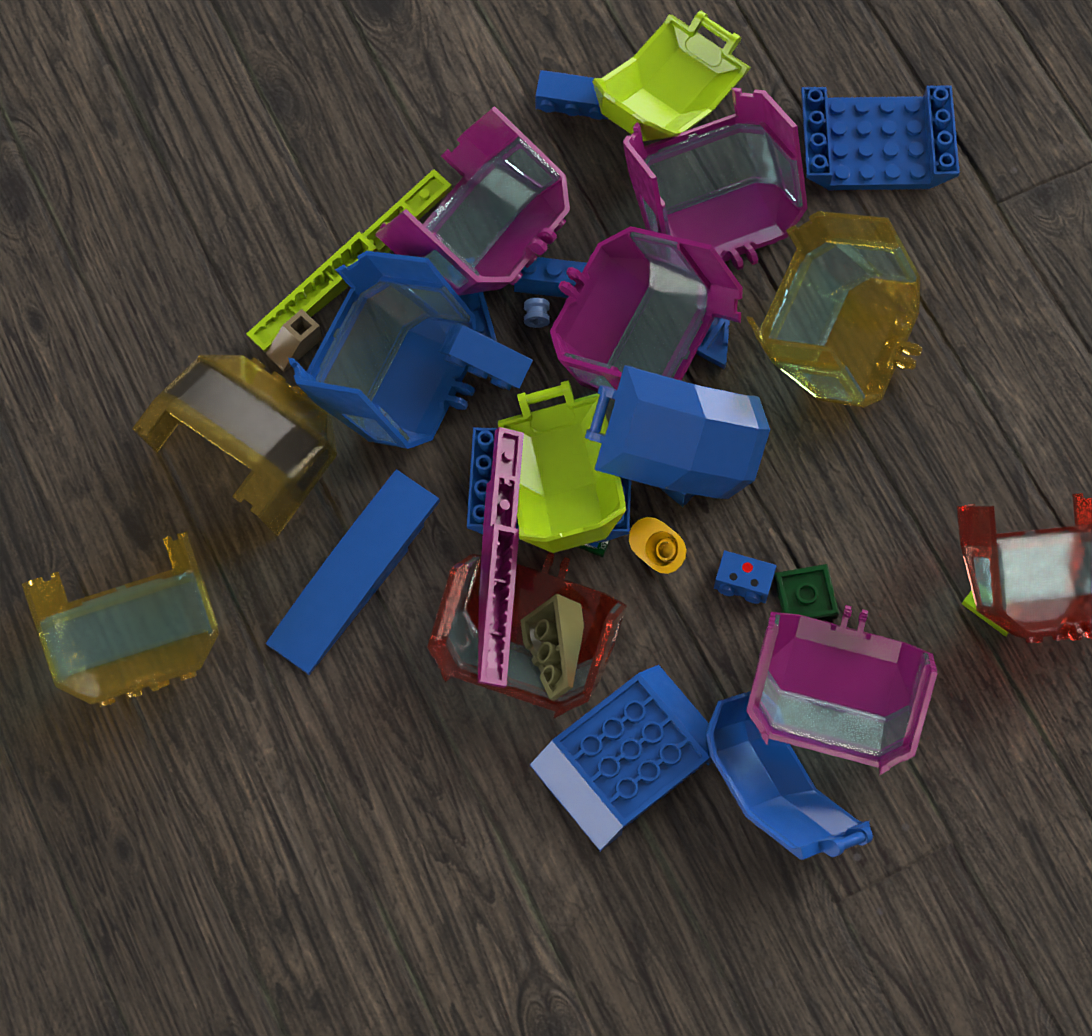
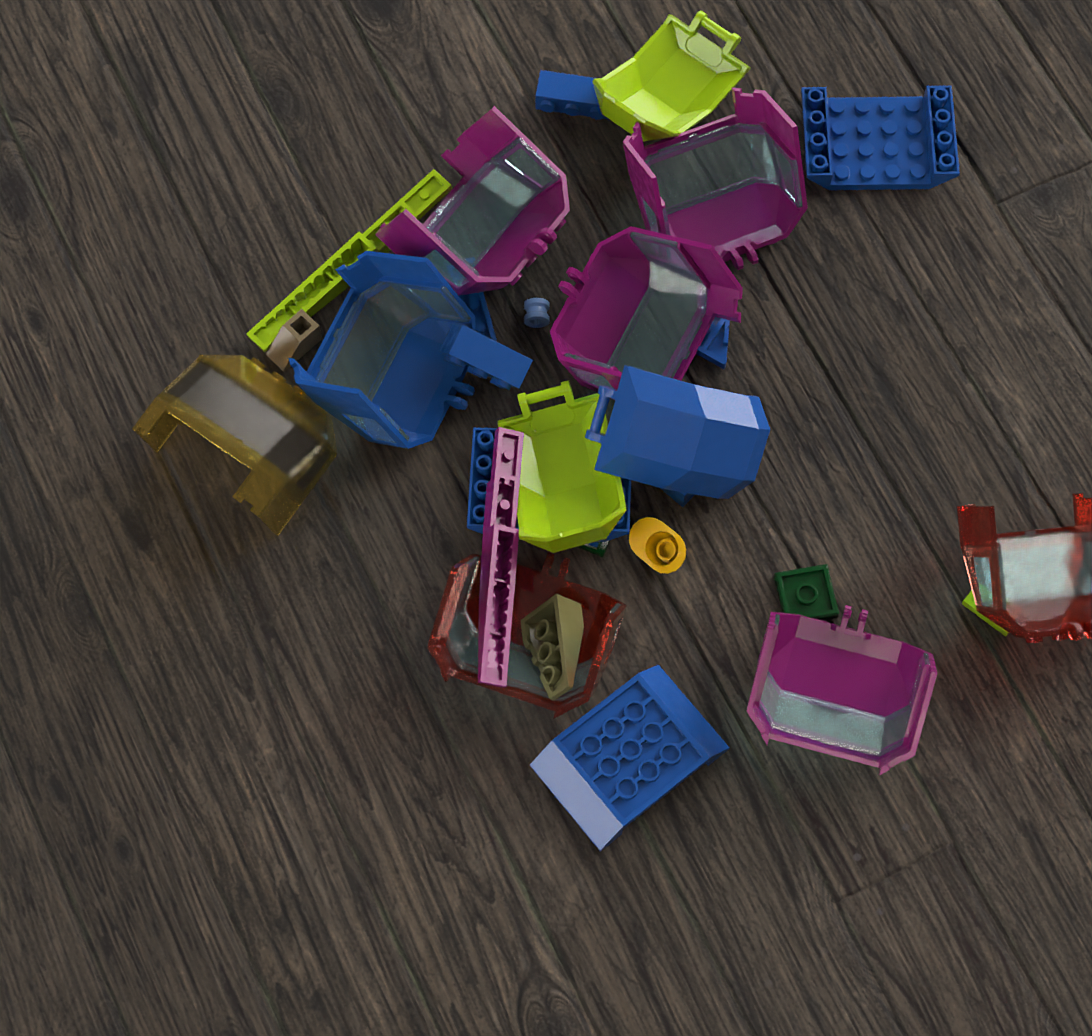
windscreen [22,531,220,707] -> none
blue slope [266,469,440,675] -> none
blue brick [514,257,587,298] -> none
blue windscreen [706,691,873,860] -> none
blue brick [714,550,777,604] -> none
clear yellow windscreen [746,211,922,407] -> none

